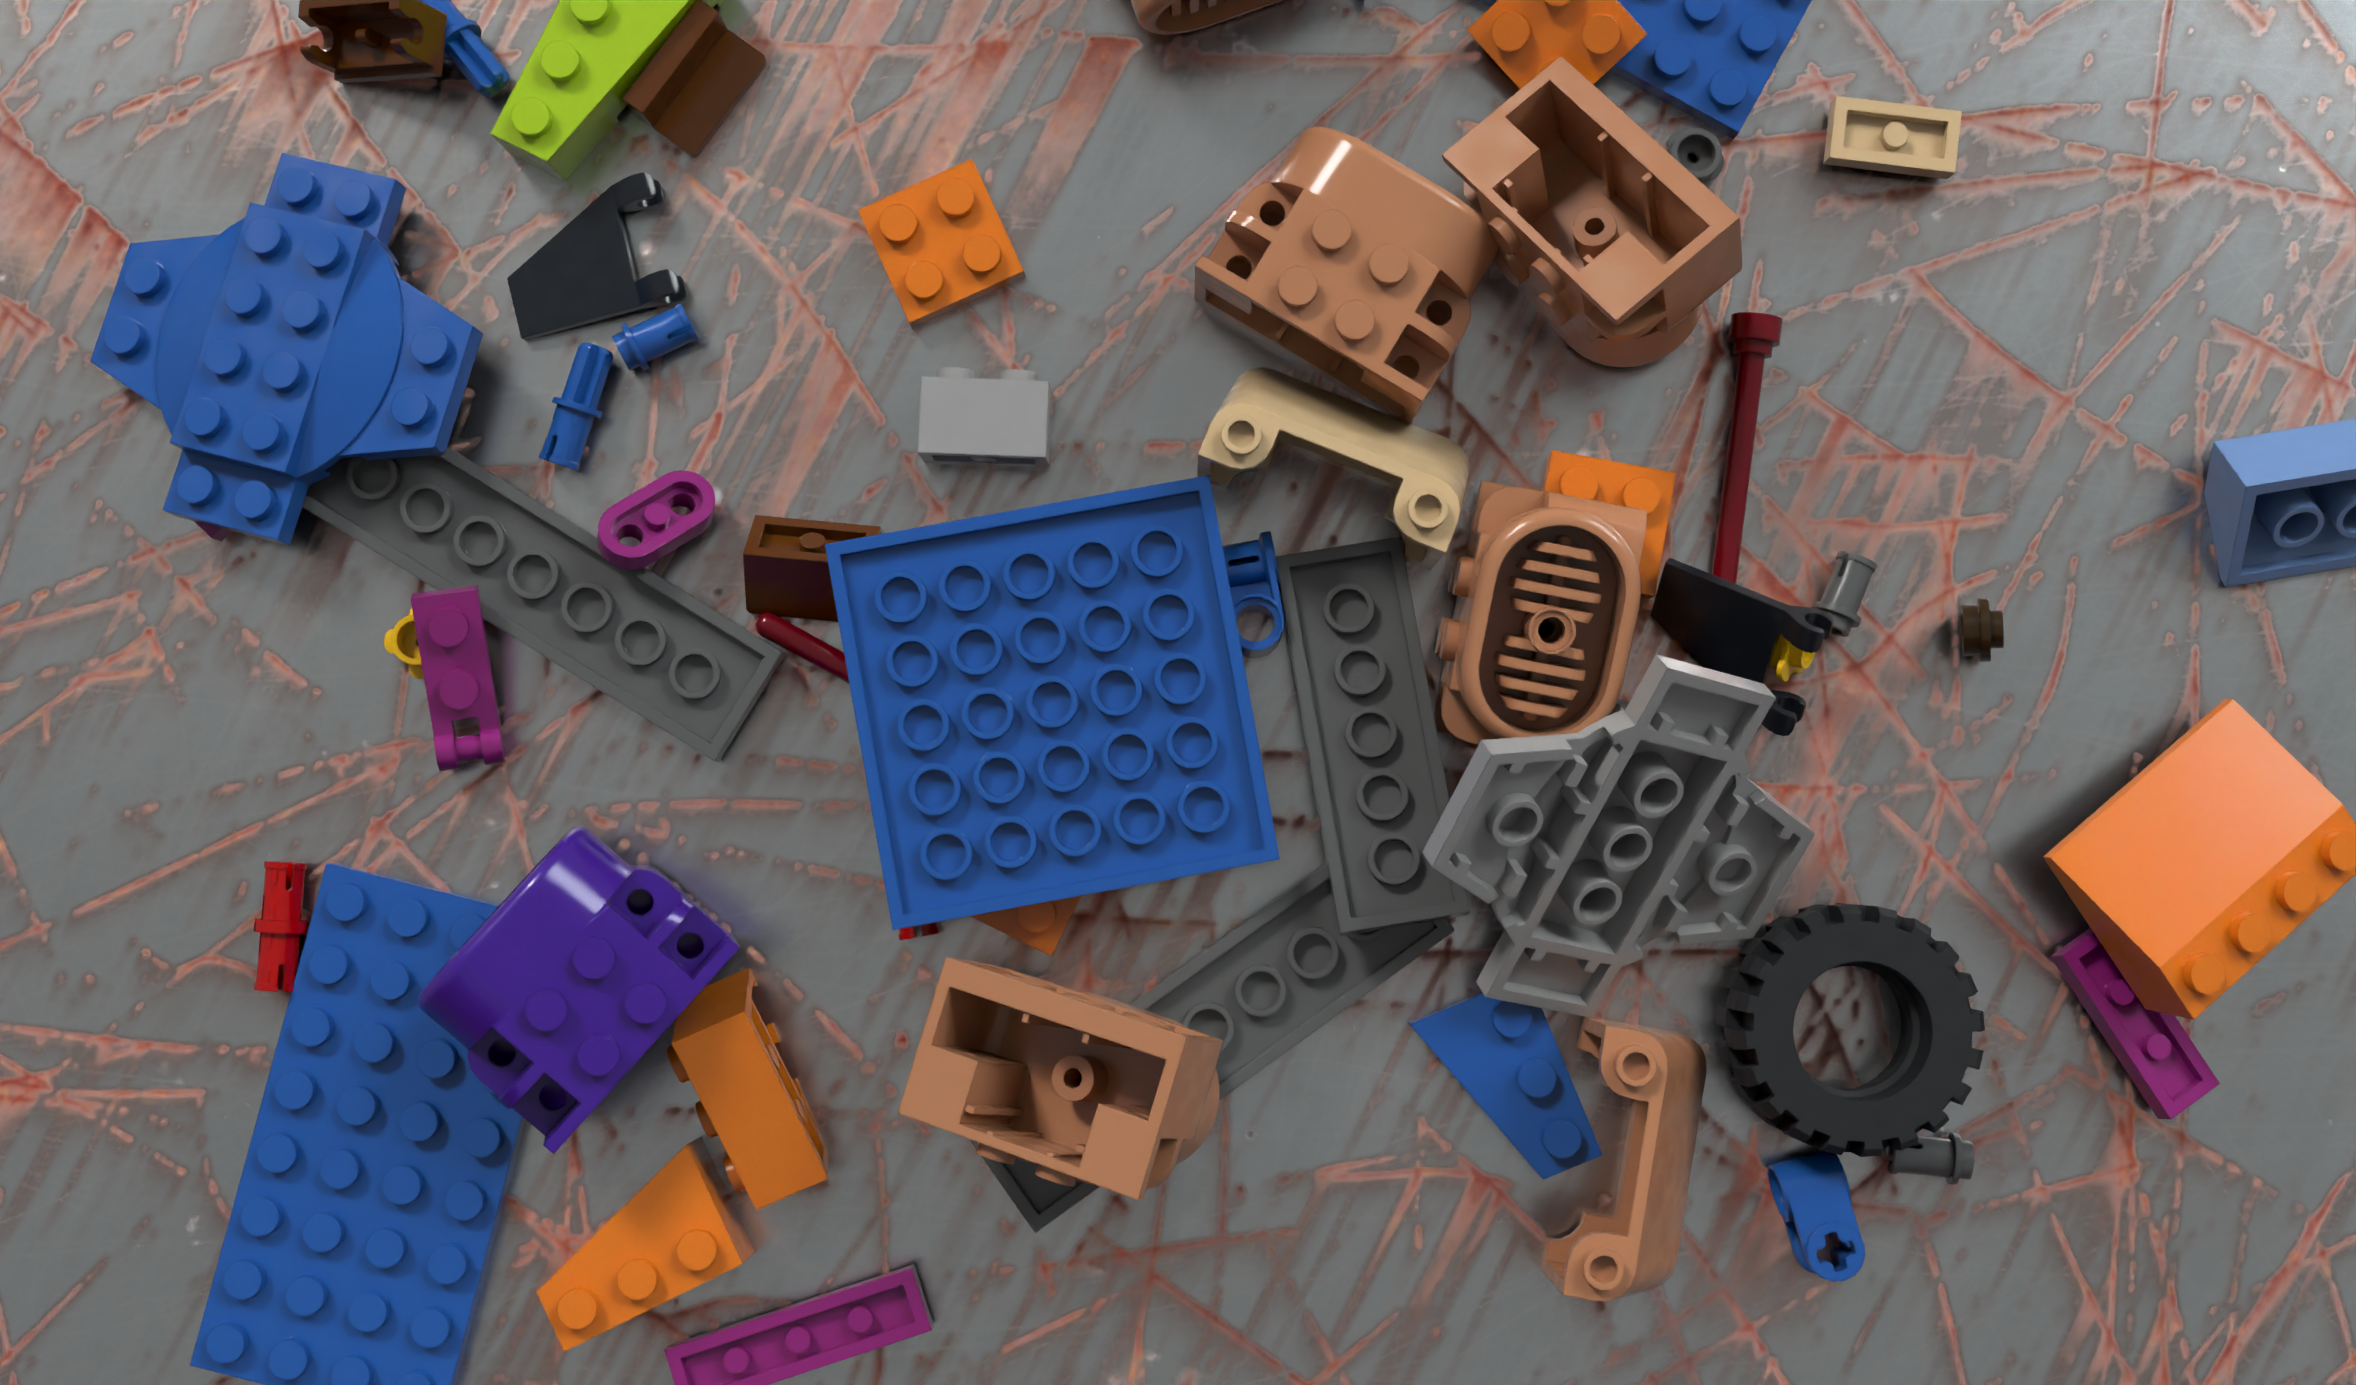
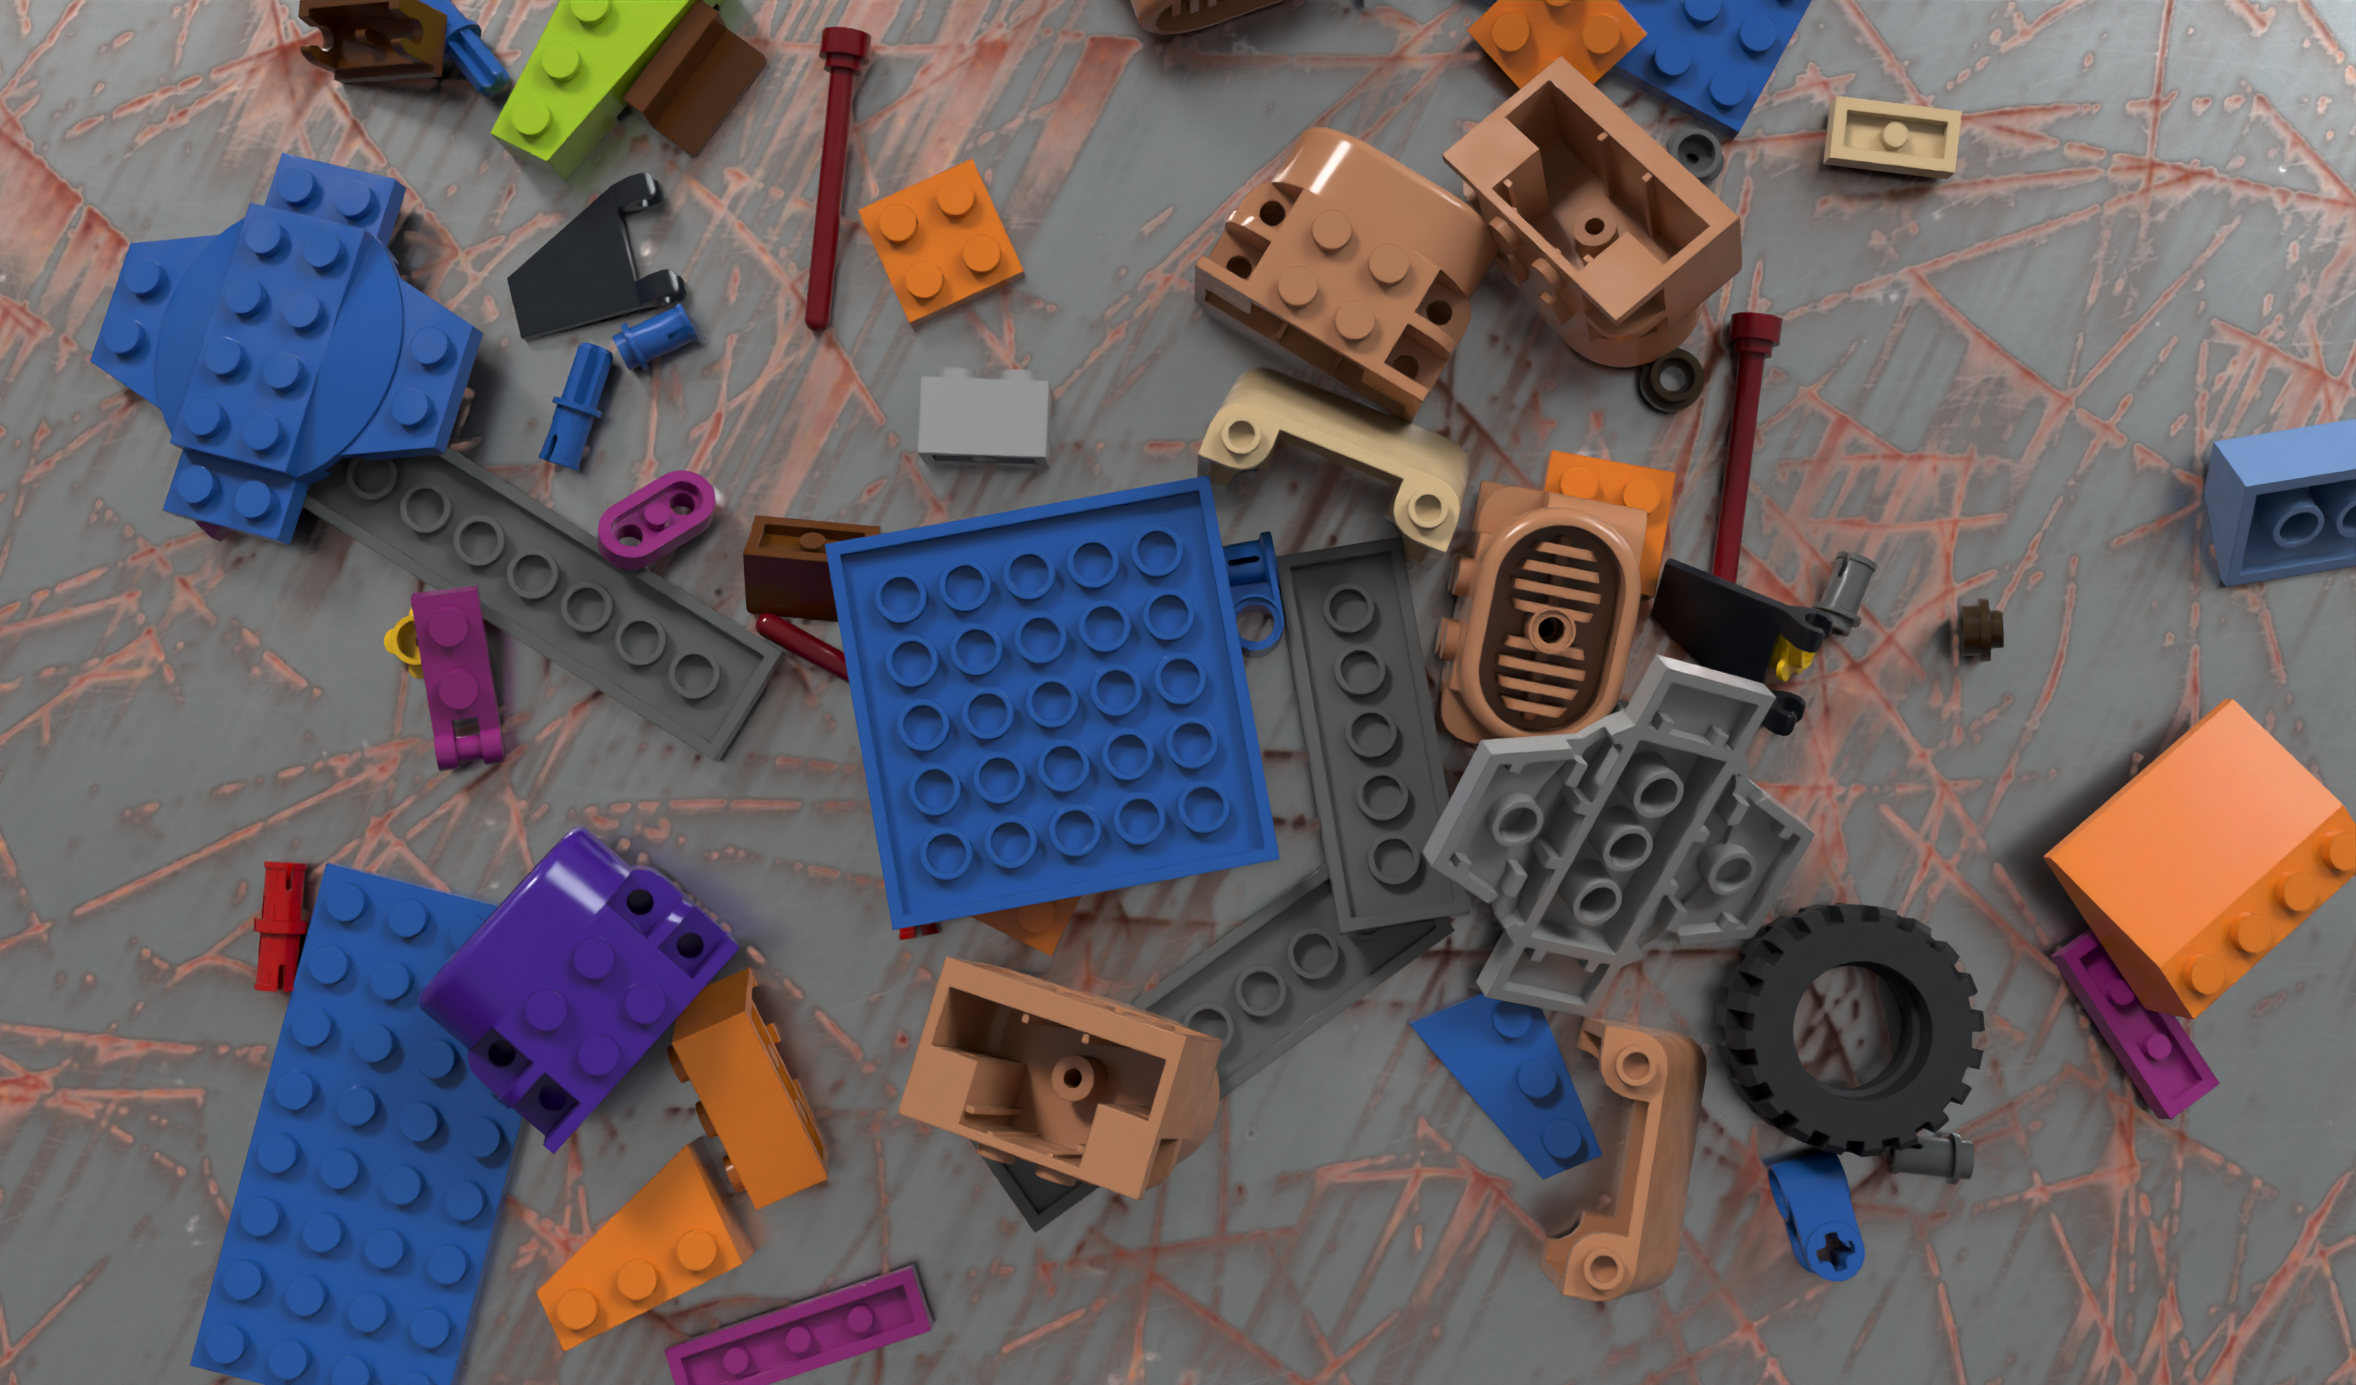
none -> dark red piece [805,27,872,332]
none -> dark brown plate [1640,348,1704,412]

